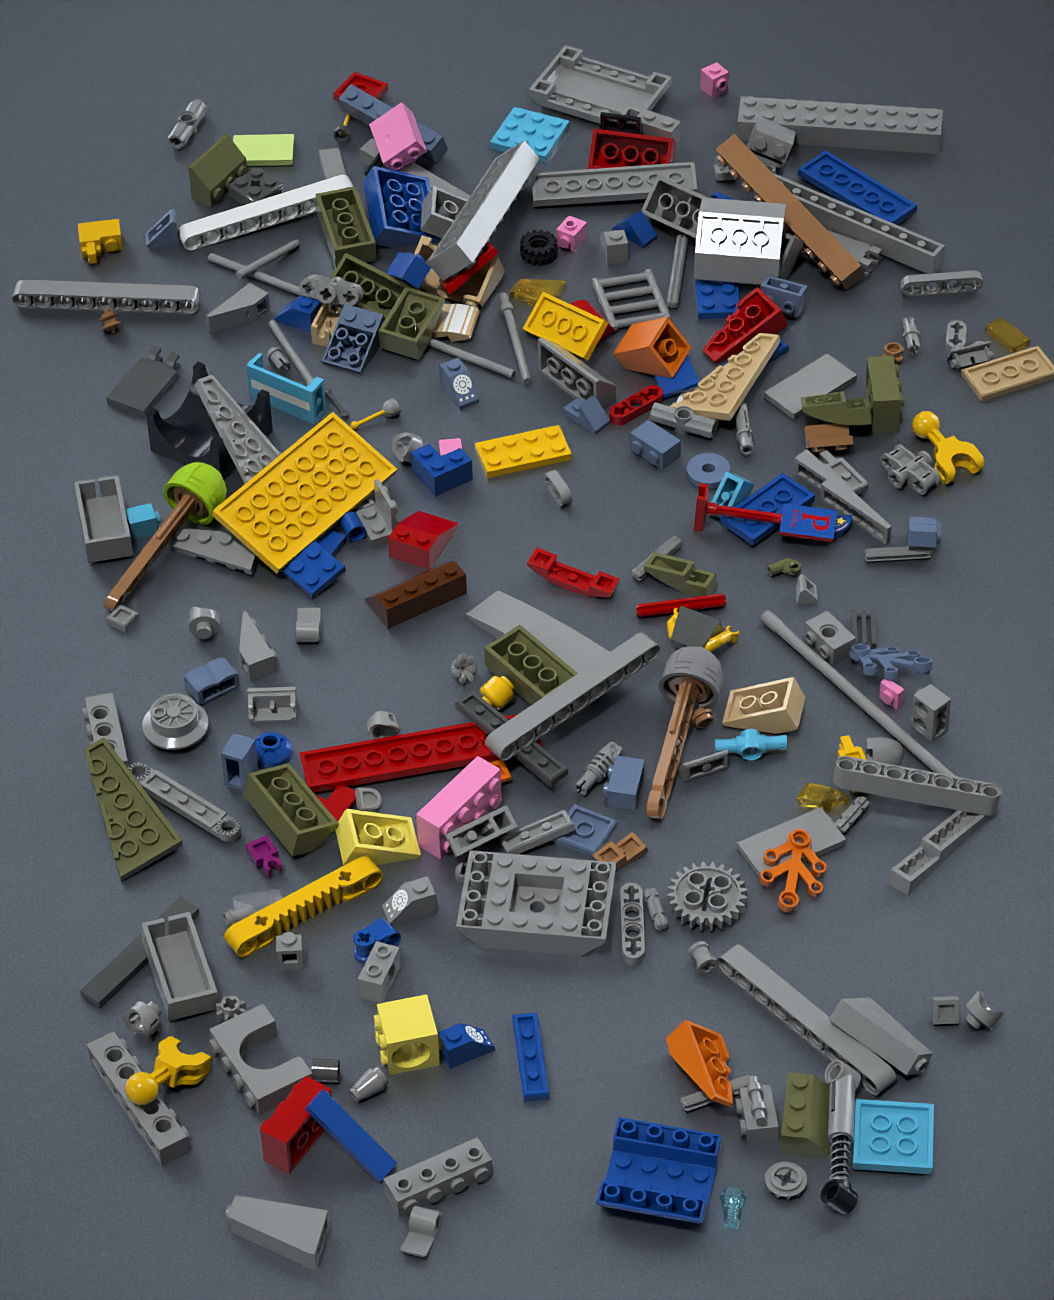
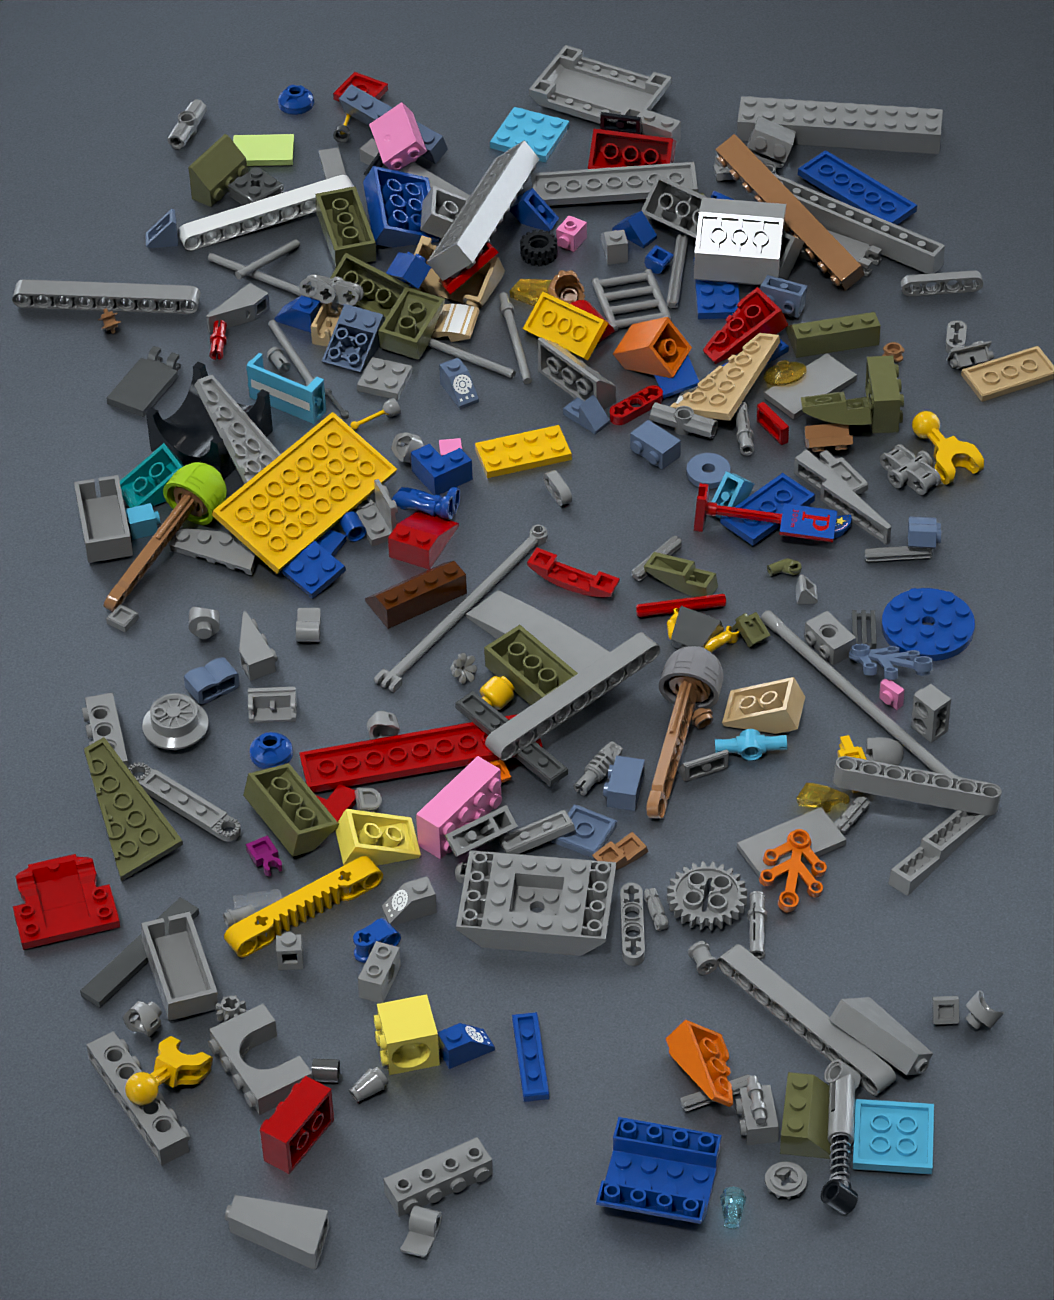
yellow hinge [78,219,123,264] -> none
sand blue brick [221,733,258,791] -> none
blue tile [304,1089,397,1183] -> none
bright pink brick [700,62,729,99] -> none
light grey pin [902,317,921,355] -> none
clear yellow tile [985,317,1030,353] -> none
none -> red piece [13,854,120,950]
none -> teal slope [119,443,184,508]
none -> red pin [209,320,227,360]
none -> blue piece [278,85,314,115]
none -> light grey plate [357,357,413,400]
none -> light grey hinge [374,524,548,693]
none -> blue piece [392,487,460,519]
none -> blue slope [509,188,559,231]
none -> medium nougat hair [548,270,585,304]
none -> blue brick [644,245,674,274]
none -> olive bracket [732,612,771,648]
none -> light grey pin [747,891,767,960]
none -> red tile [757,402,789,445]
none -> clear yellow dish [764,360,807,386]
none -> olive slope [785,312,881,358]
none -> blue plate [882,588,975,661]

